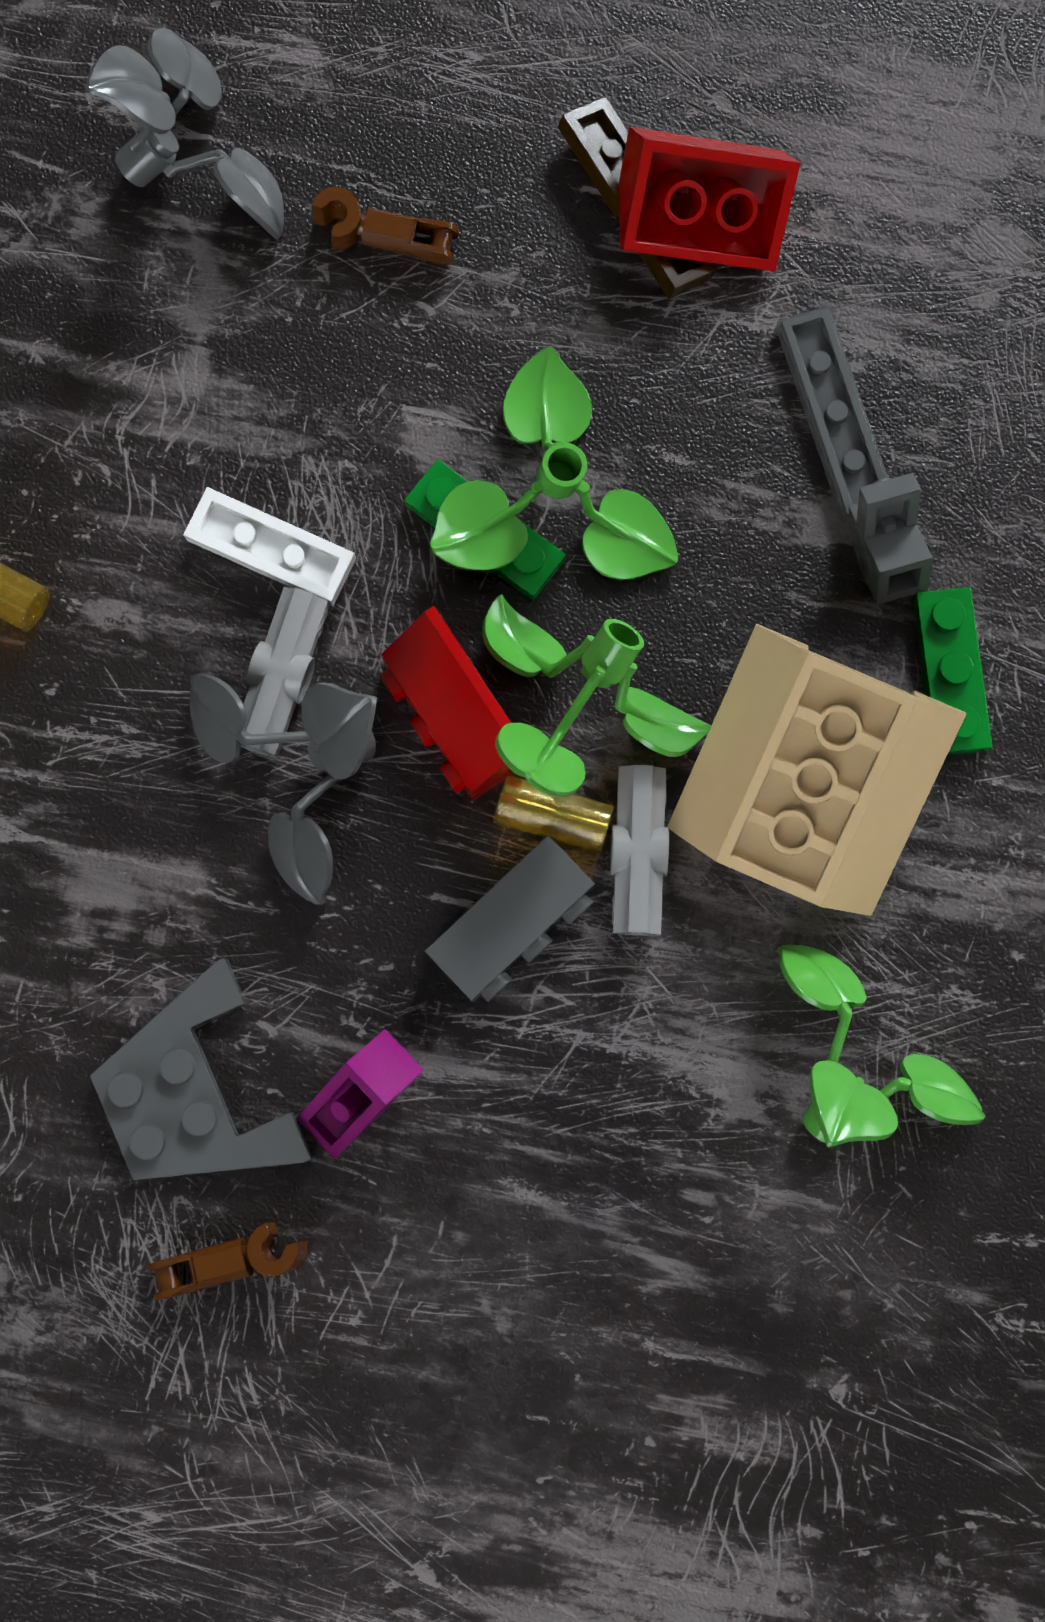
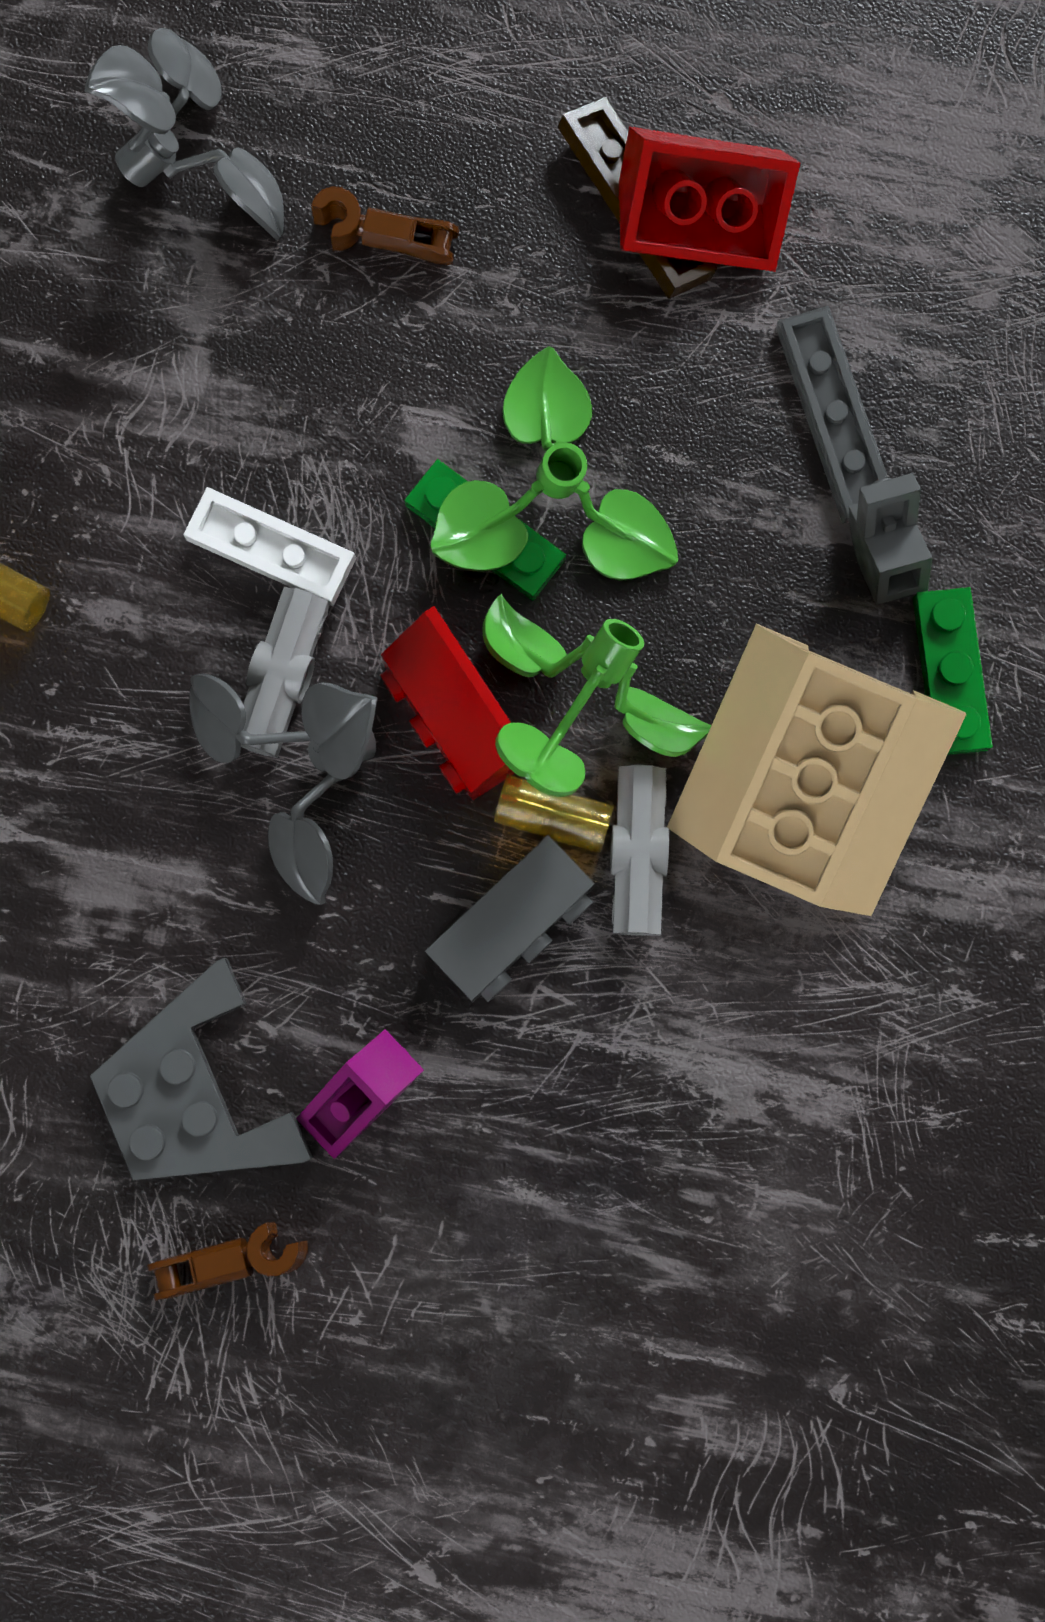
bright green plant [776,945,985,1147] -> none

